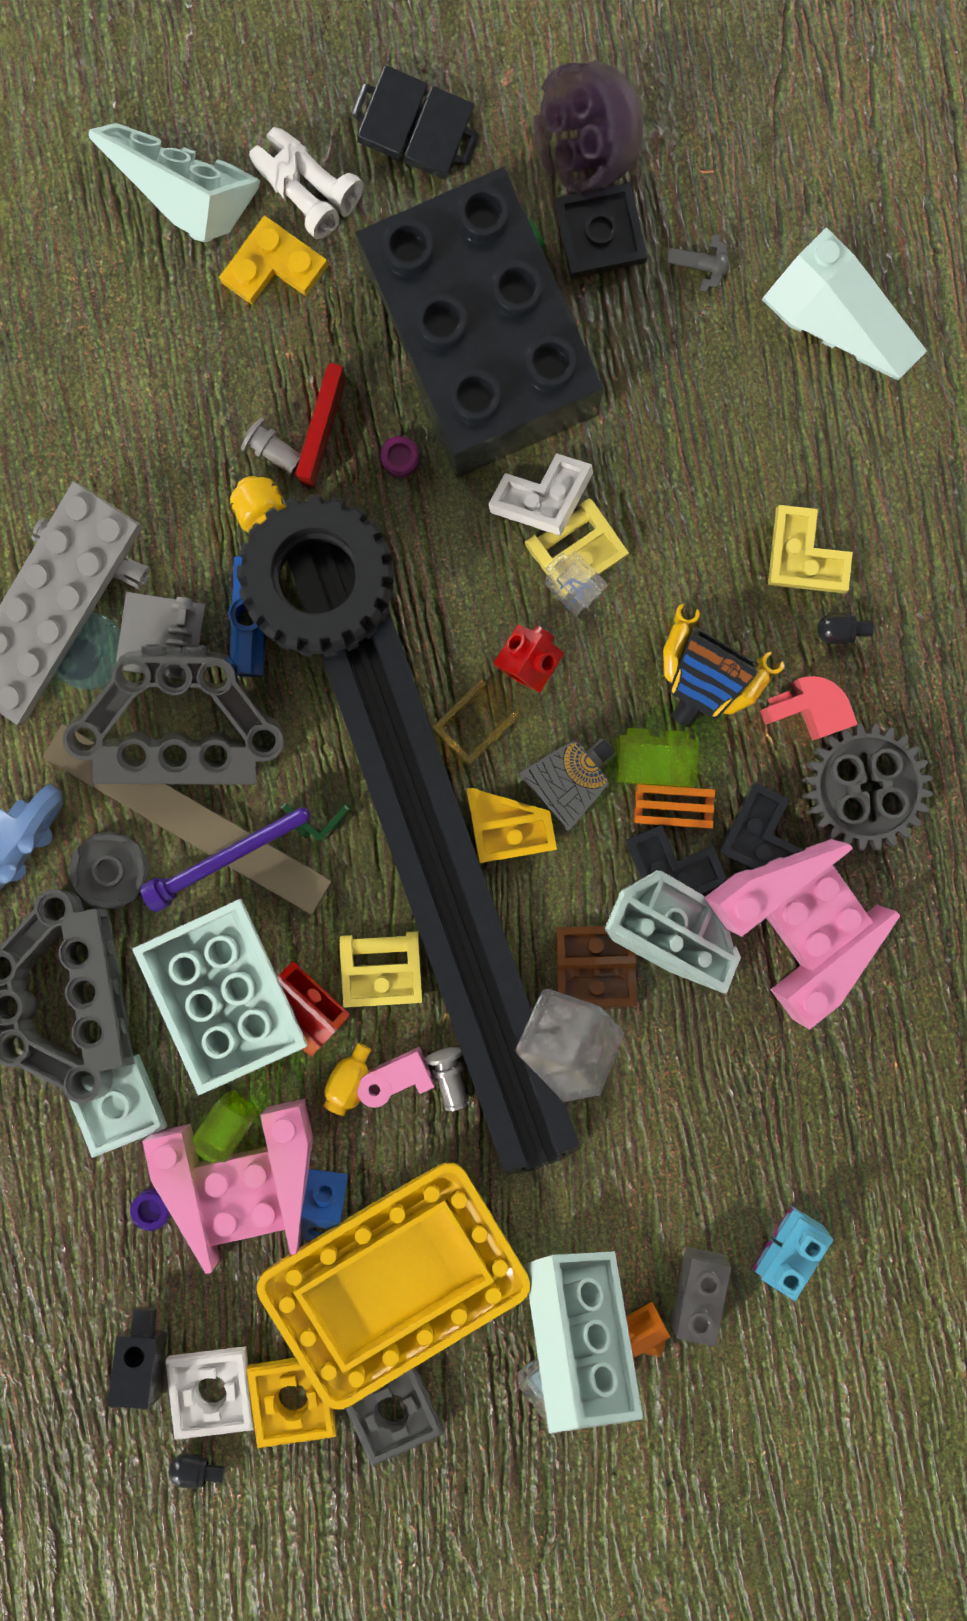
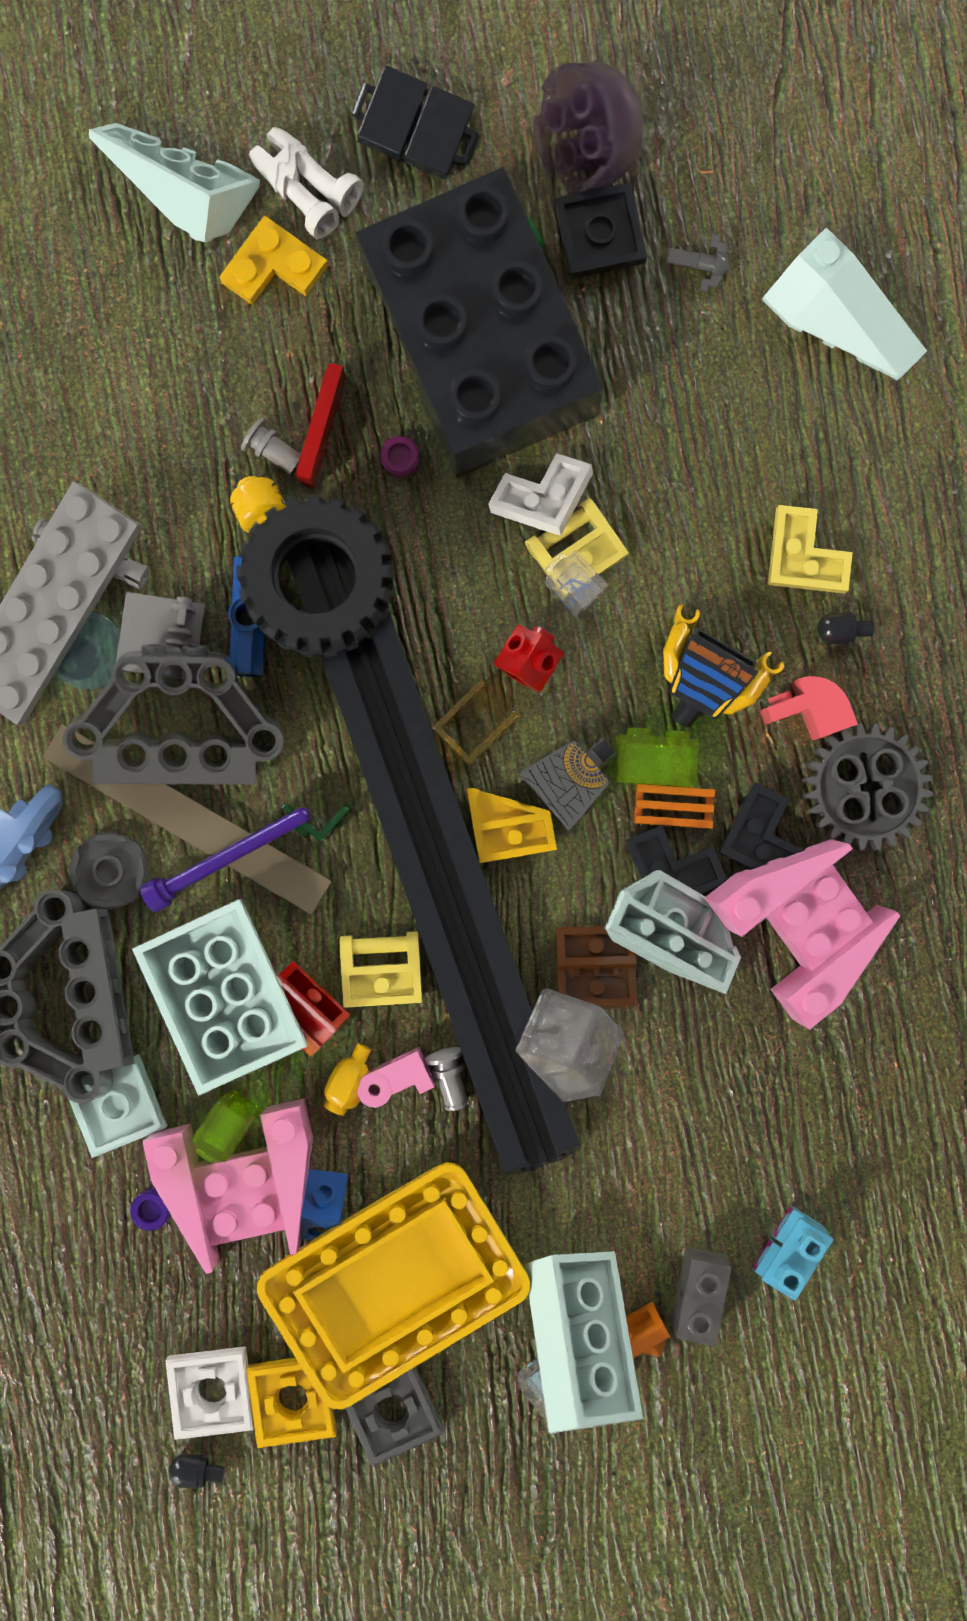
black torso [107,1307,167,1409] -> none

